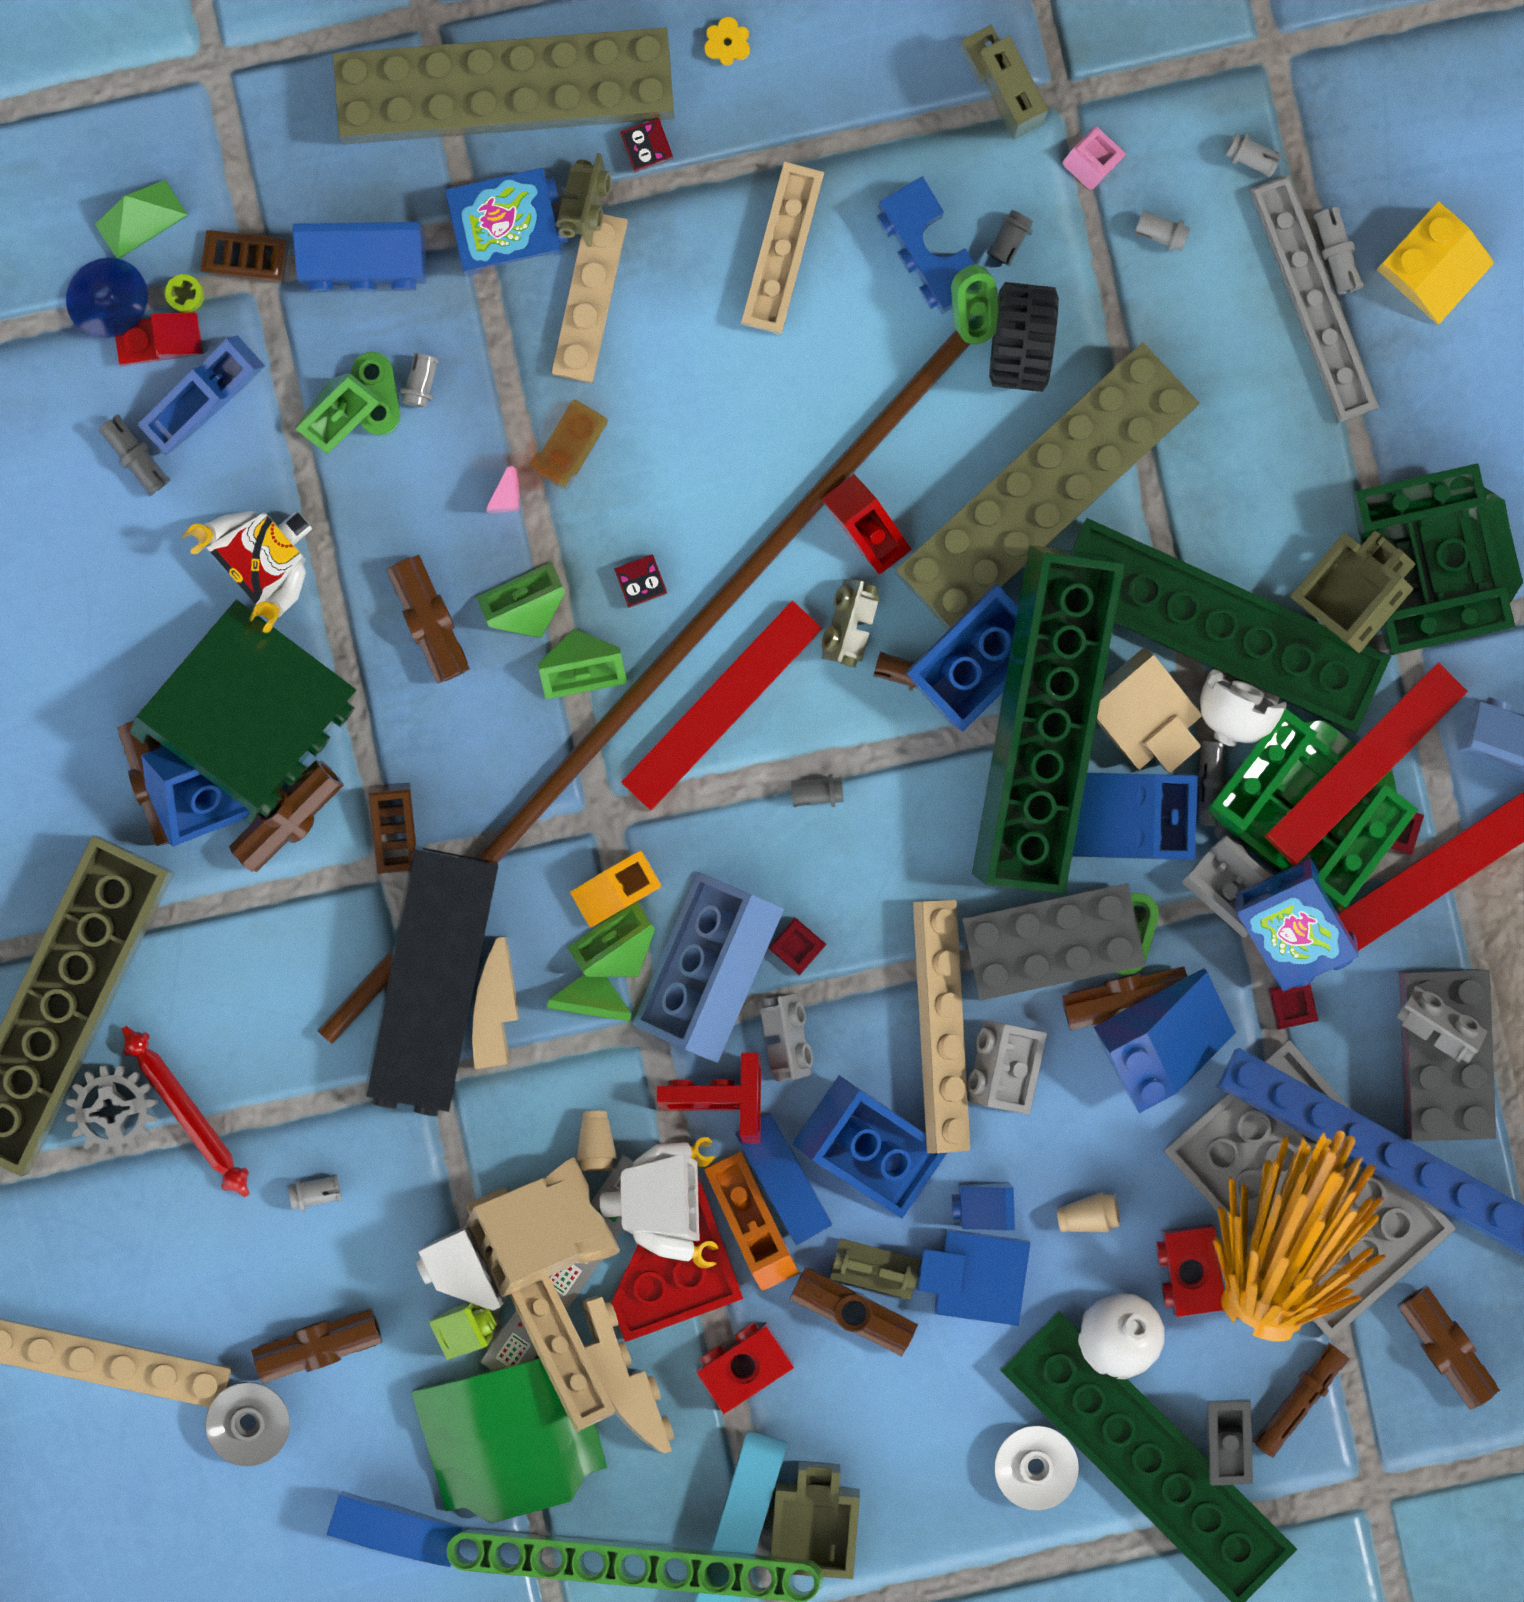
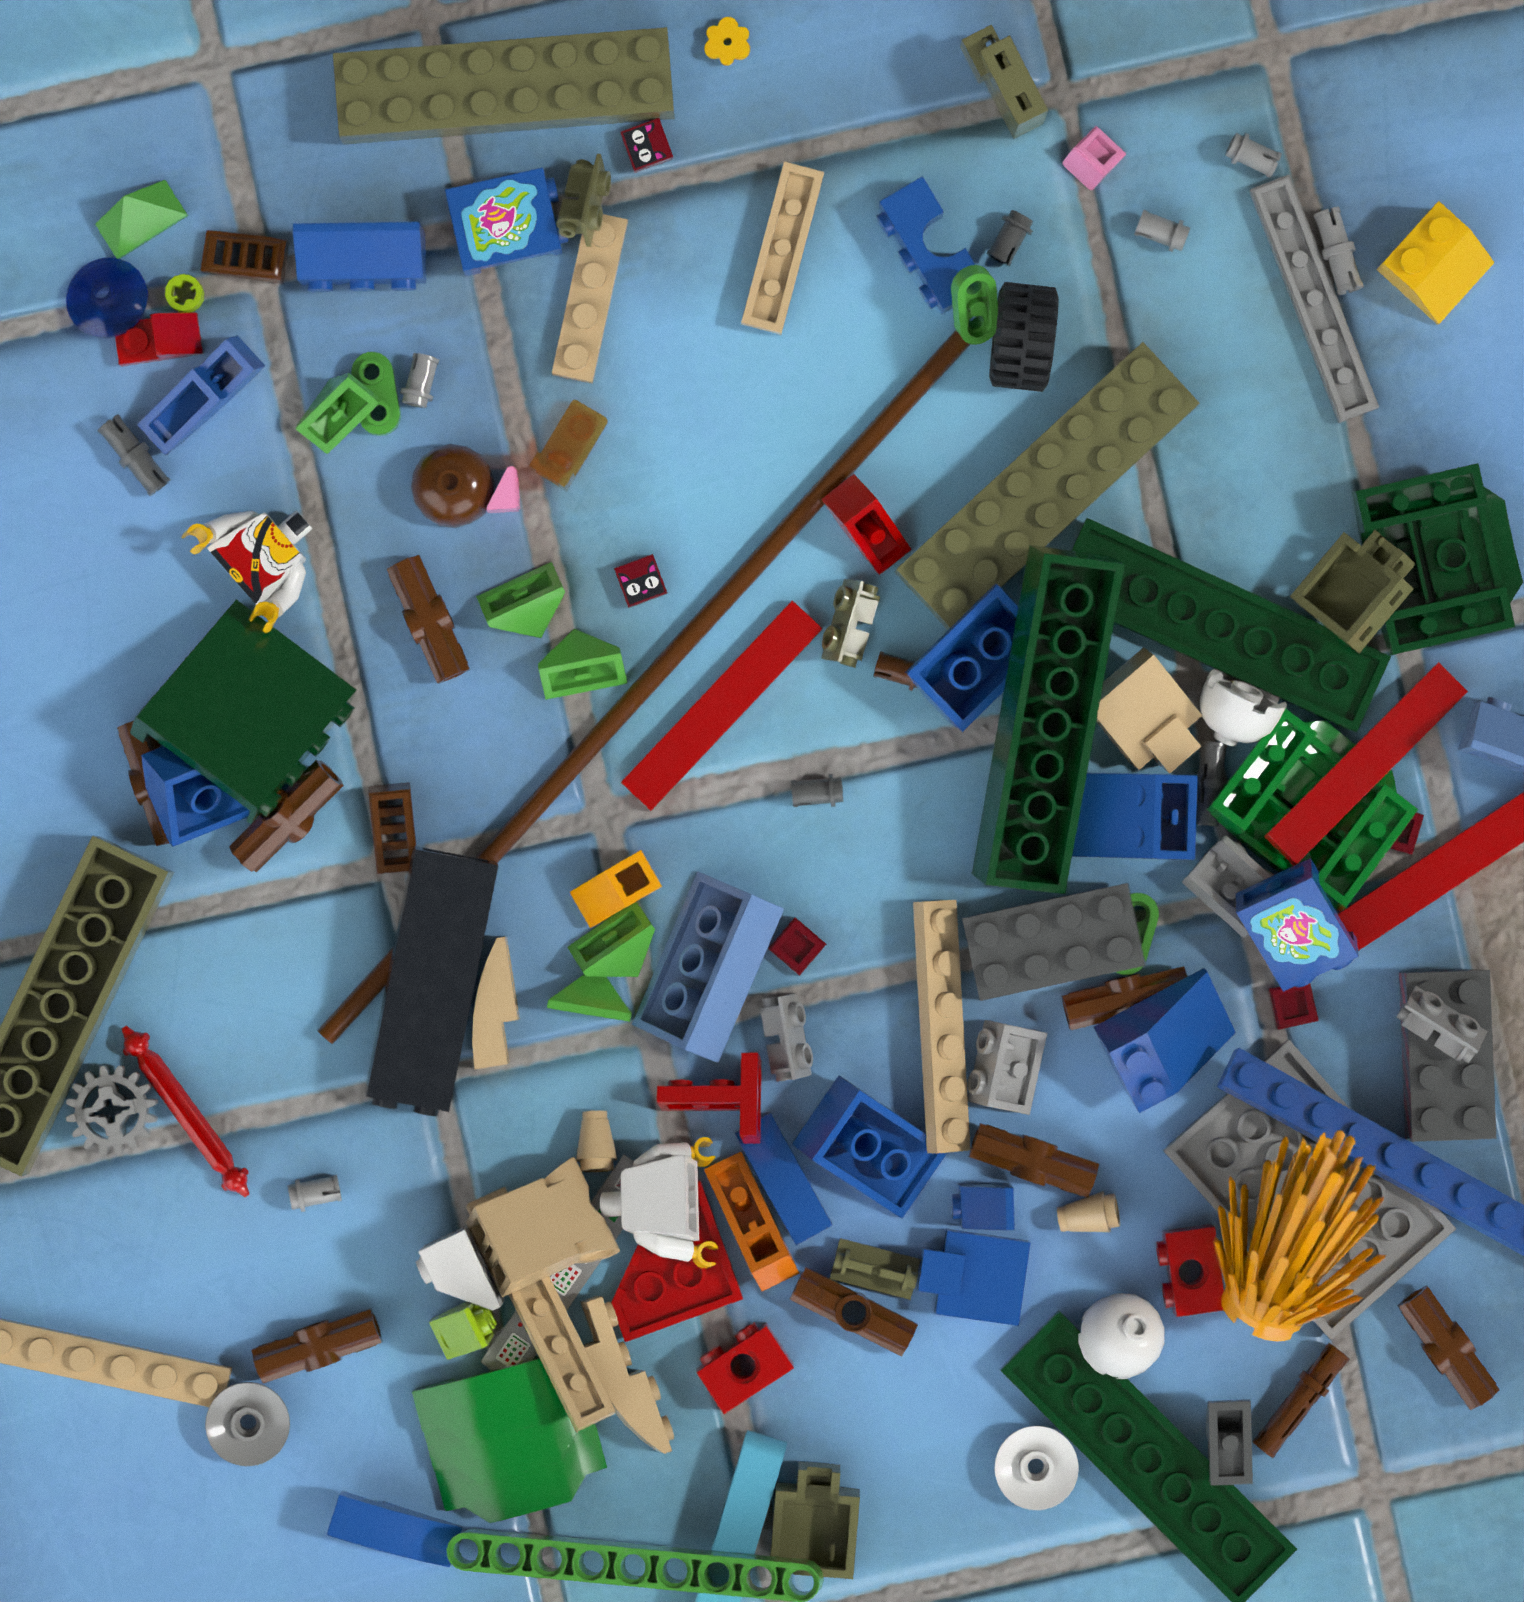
none -> reddish brown cylinder [411,444,495,528]
none -> reddish brown piece [968,1123,1099,1198]

